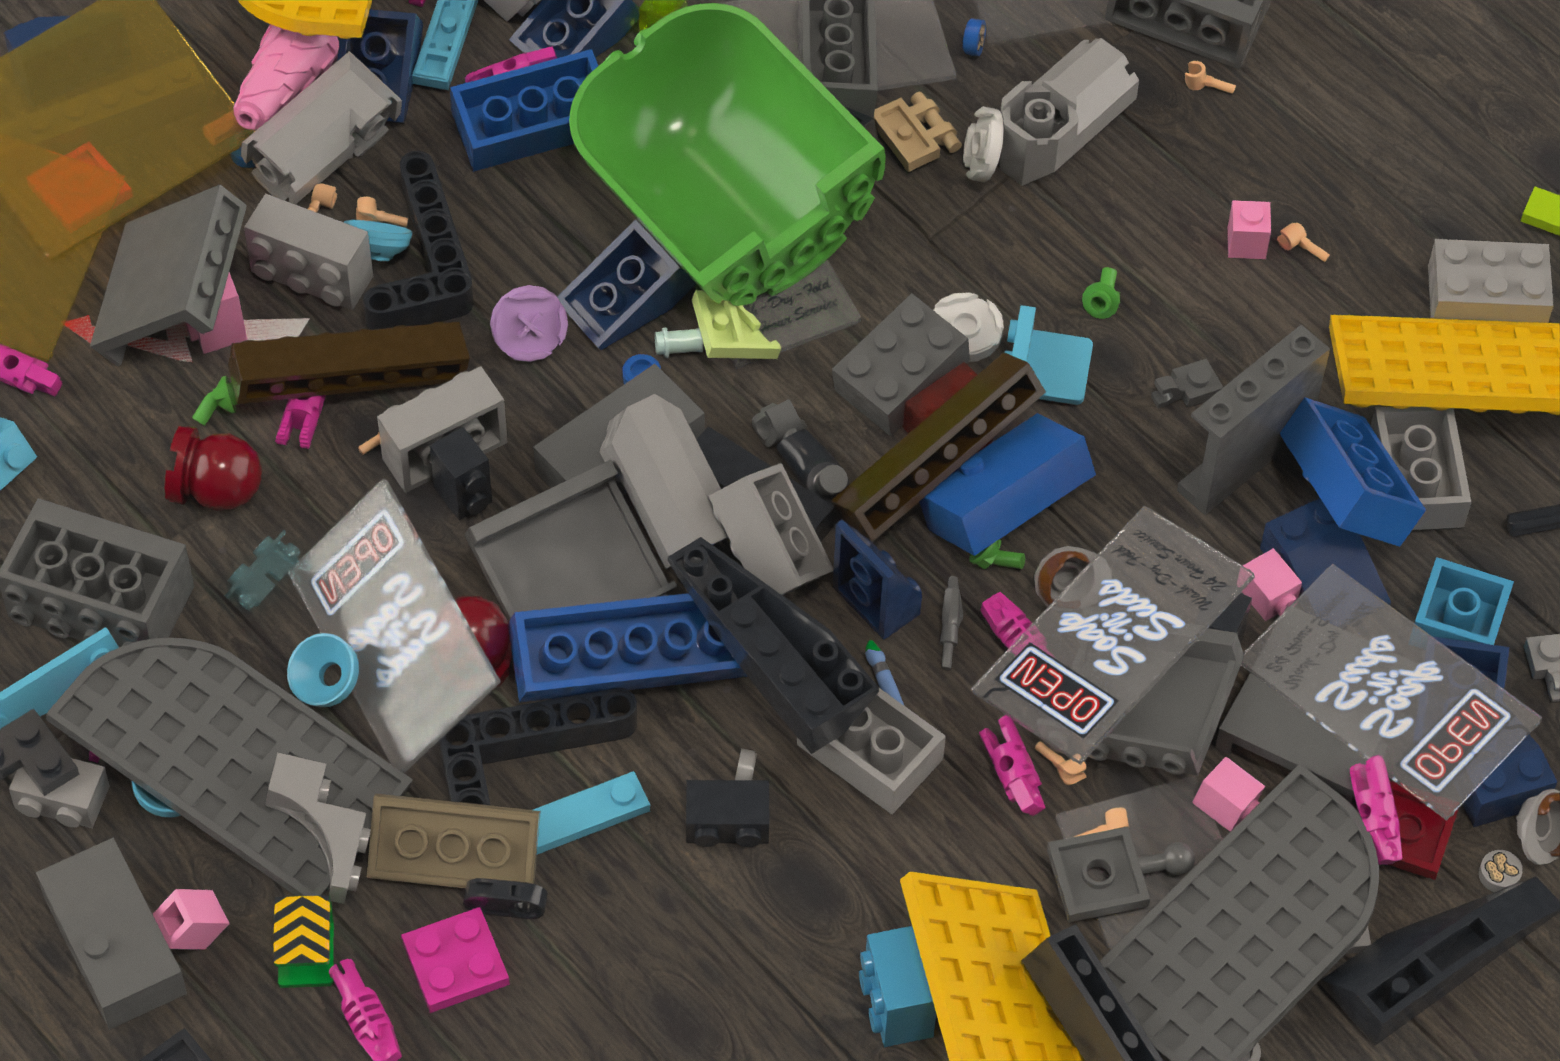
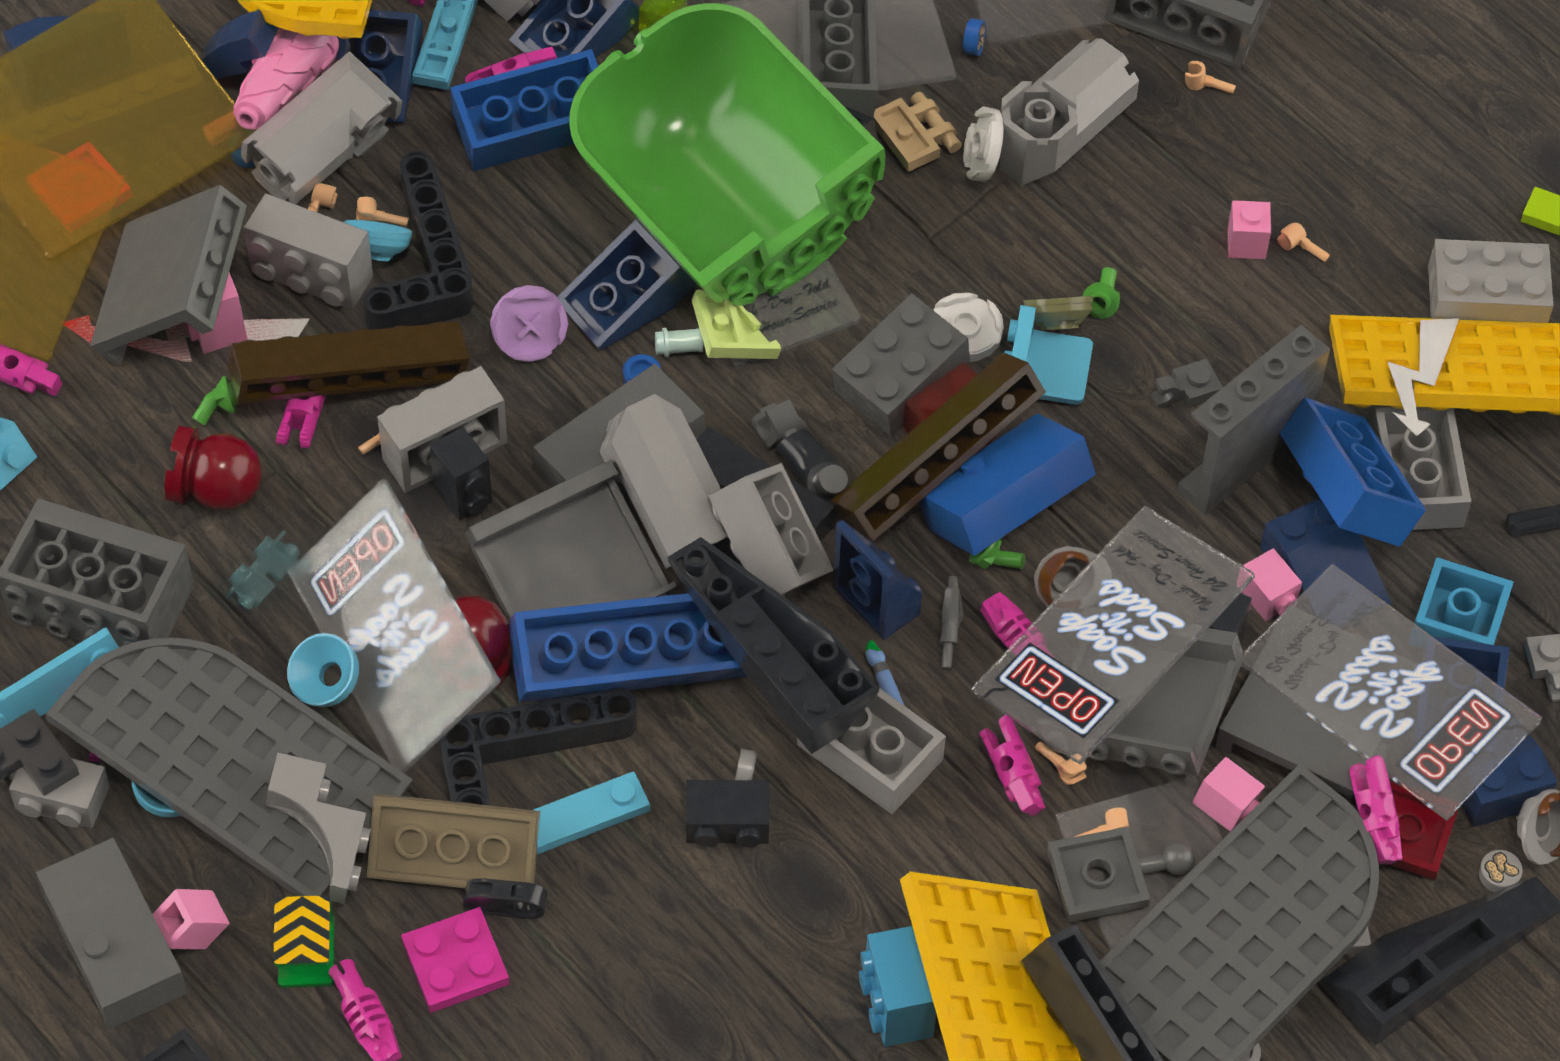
none -> dark blue slope [196,10,278,81]
none -> olive piece [1023,296,1093,330]
none -> white sticker [1387,318,1459,436]

